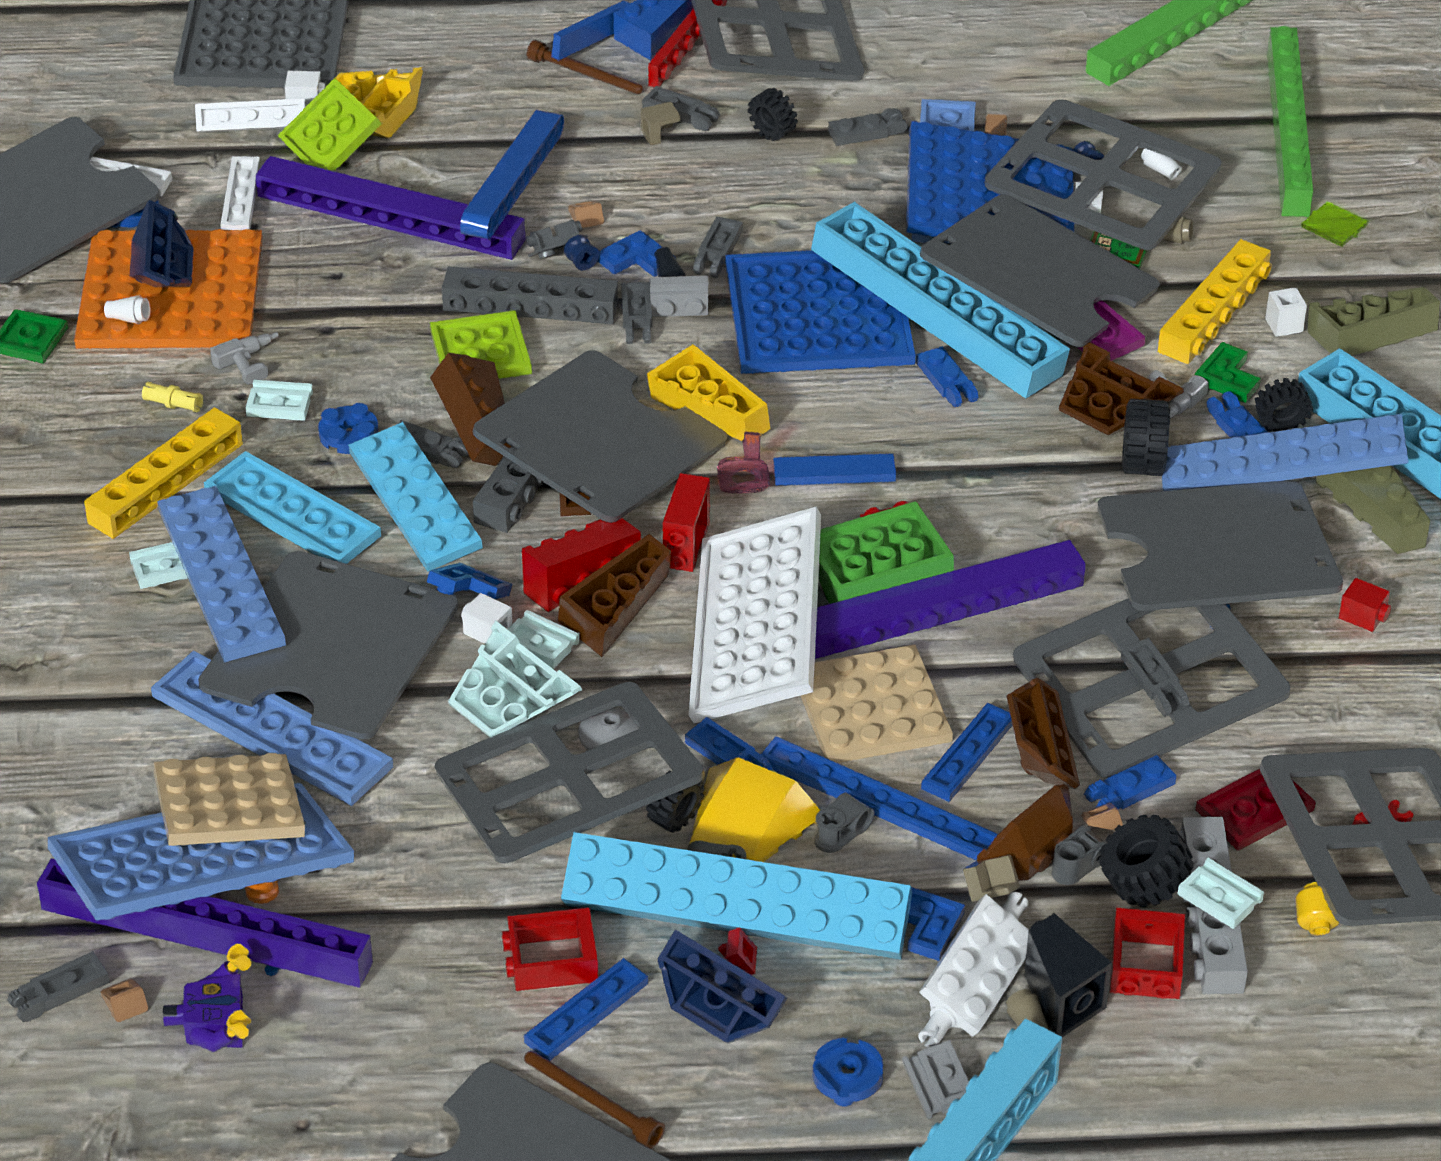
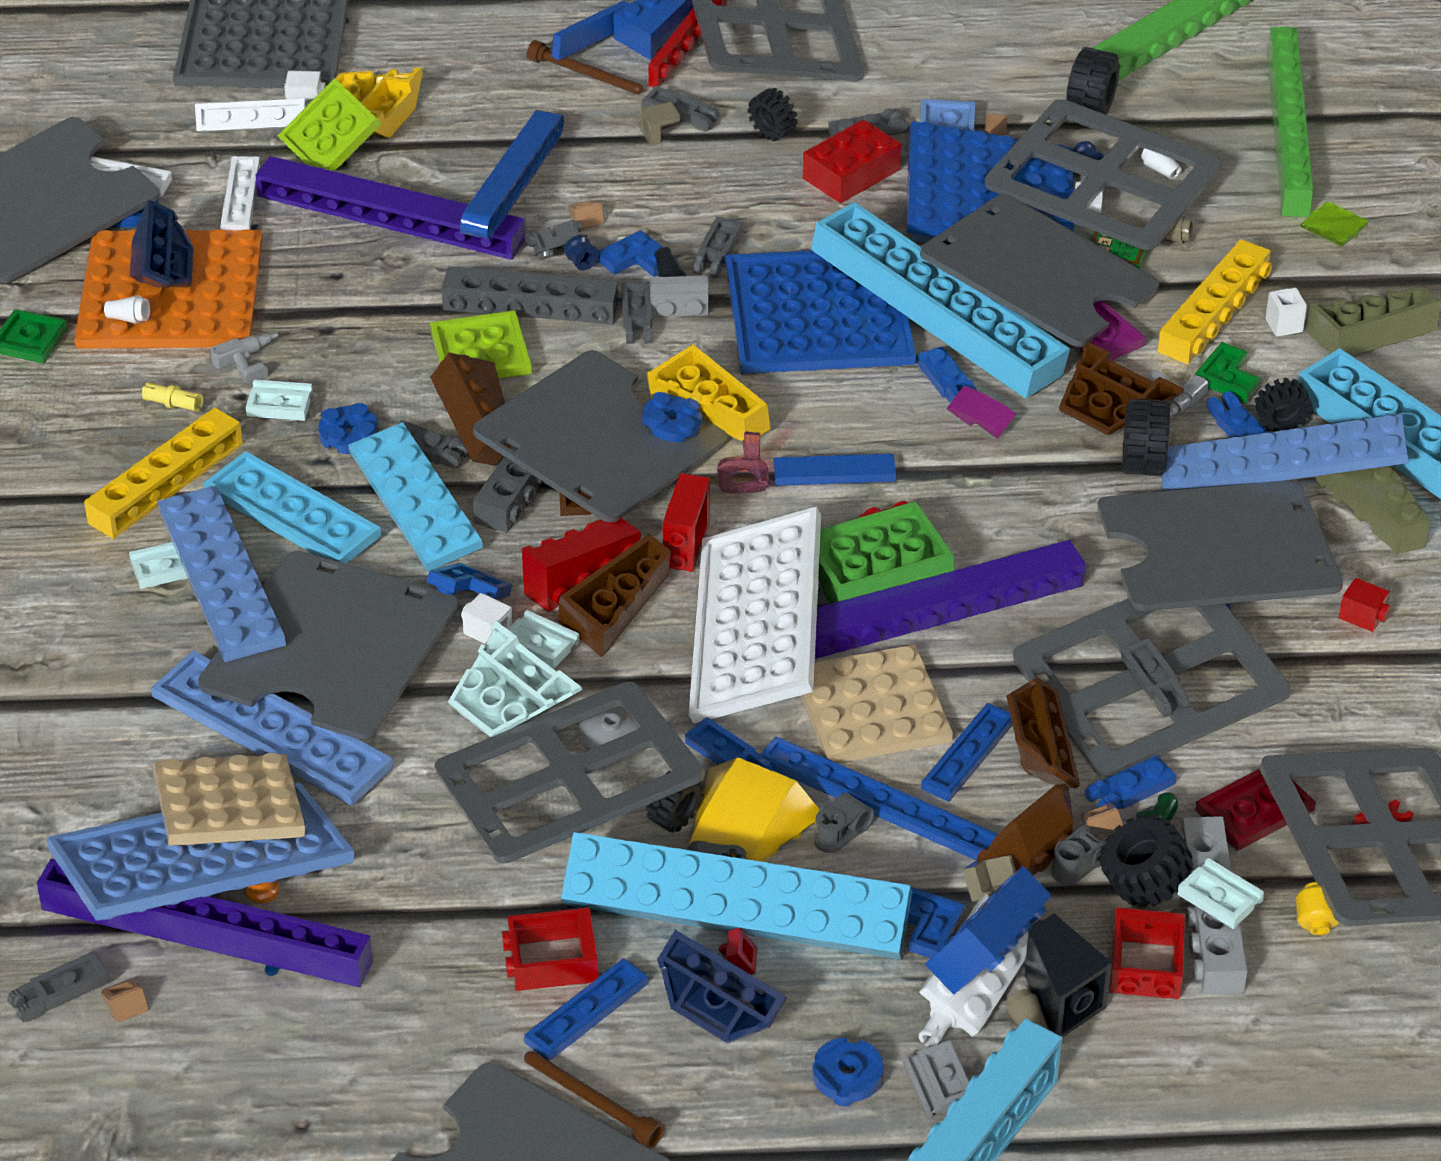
dark purple torso [163,944,251,1052] -> none
none -> blue plate [642,392,702,442]
none -> red brick [803,119,901,204]
none -> blue wedge [925,866,1052,995]
none -> magenta slope [947,386,1017,439]
none -> black tyre [1066,47,1120,115]
none -> dark green arm [1136,792,1178,821]

